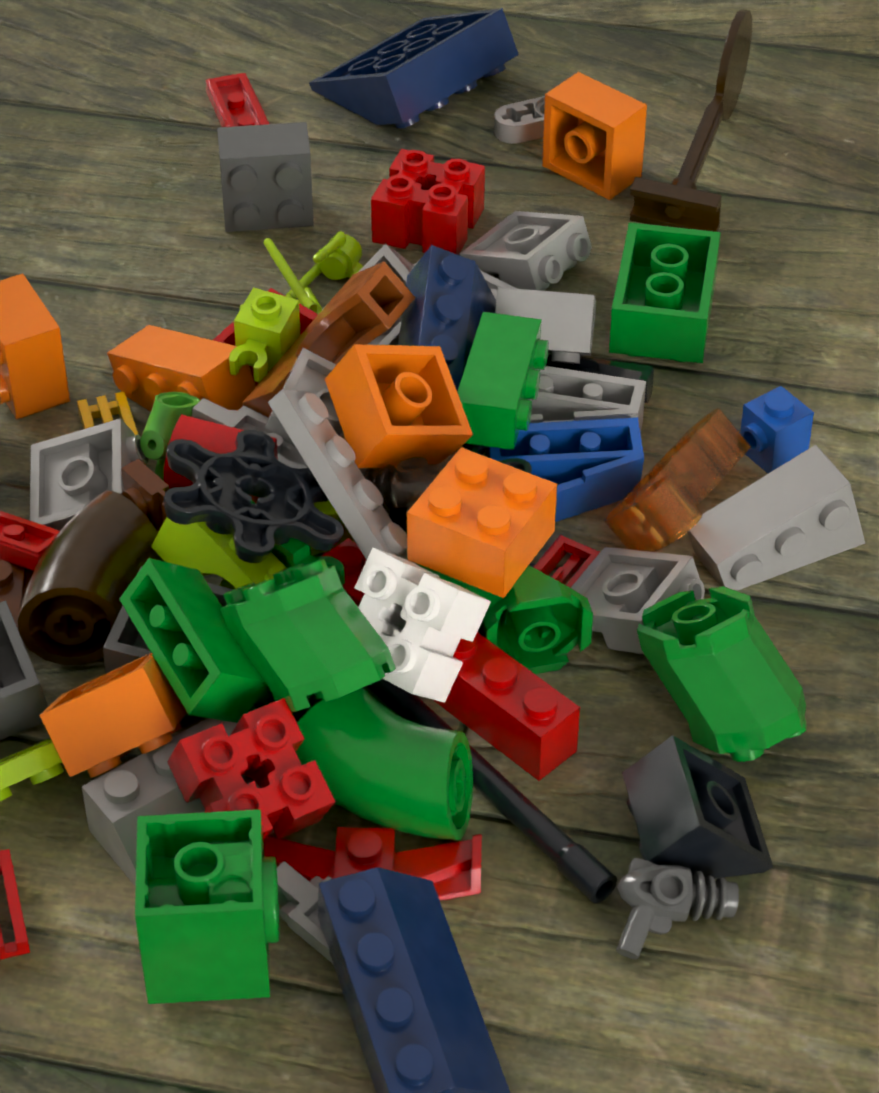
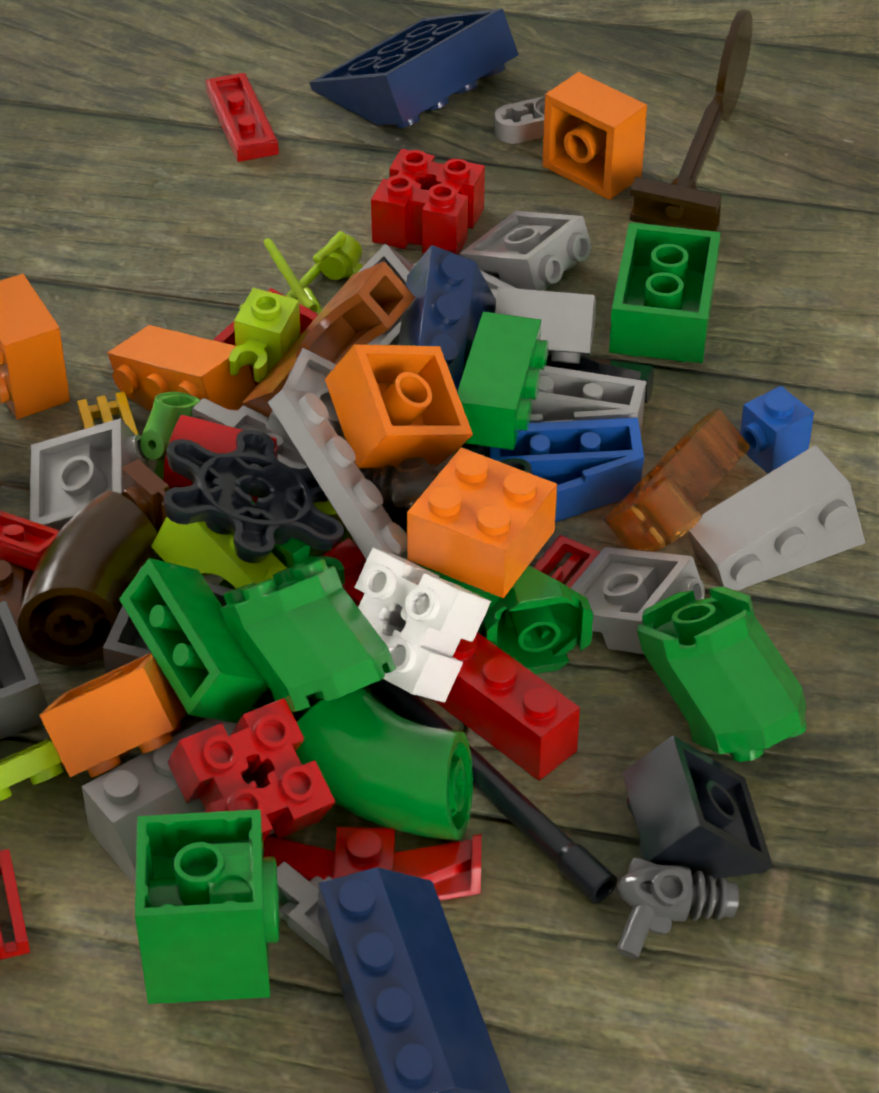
dark grey brick [217,122,314,232] -> none

